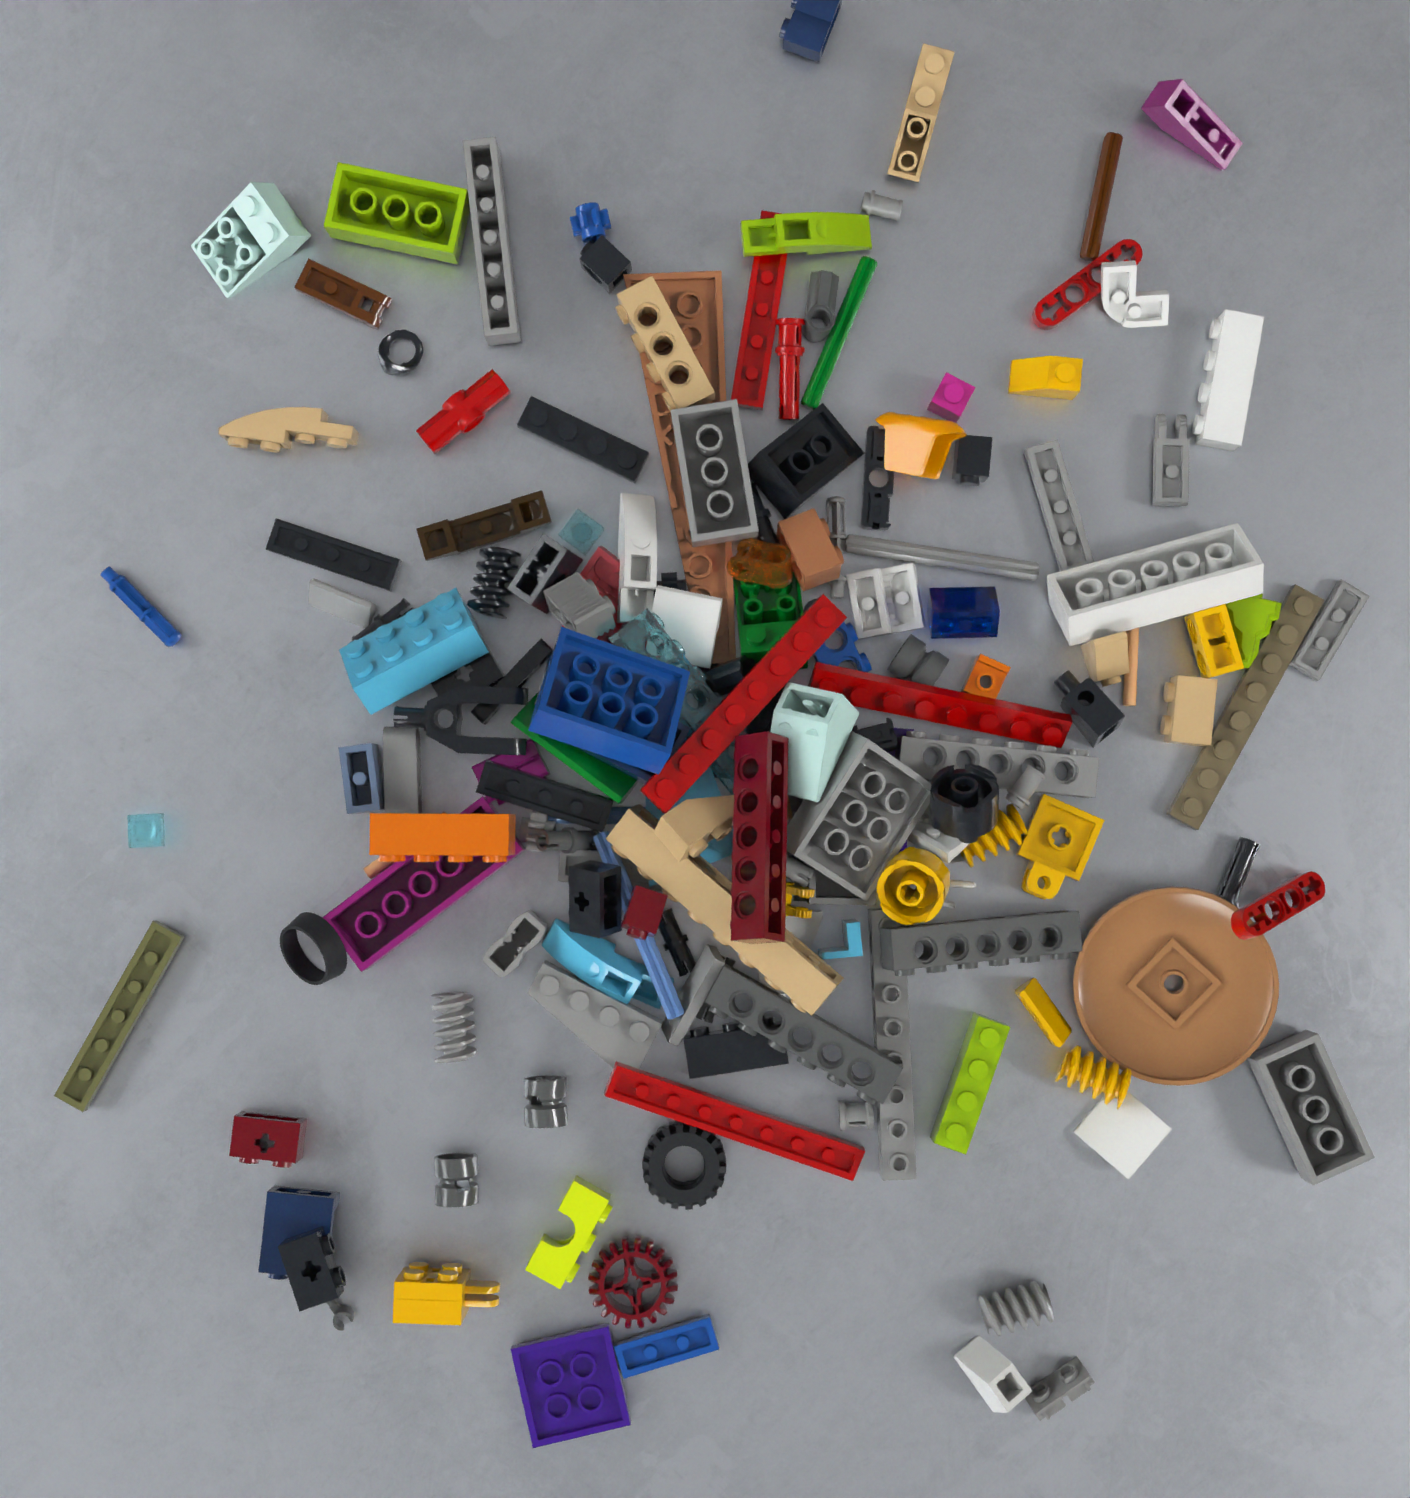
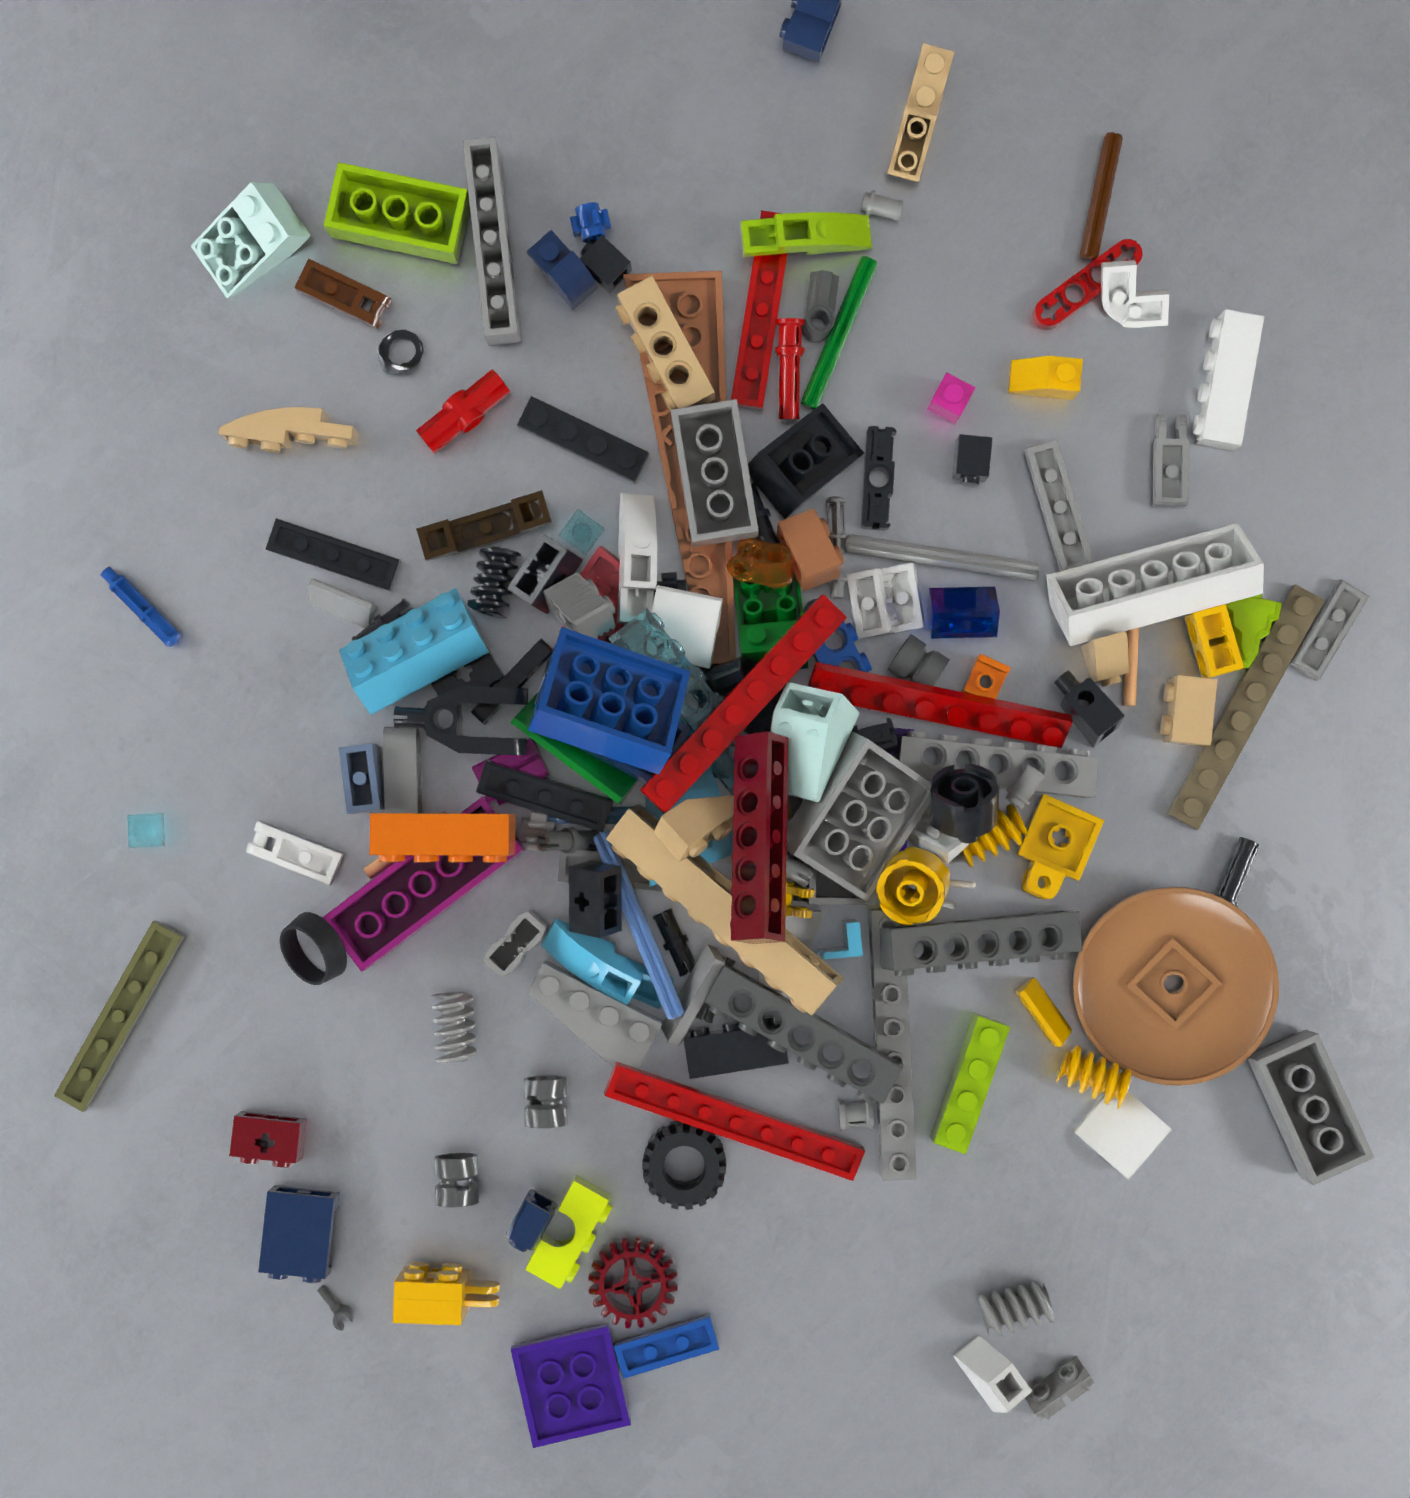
black brick [278,1226,346,1311] -> none
dark red brick [621,885,668,940] -> none
light orange piece [875,412,967,479] -> none
magenta slope [1141,79,1243,170] -> none
red beam [1231,871,1325,940] -> none
none -> white plate [245,821,344,885]
none -> dark blue brick [506,1189,558,1252]
none -> dark blue brick [526,230,597,310]

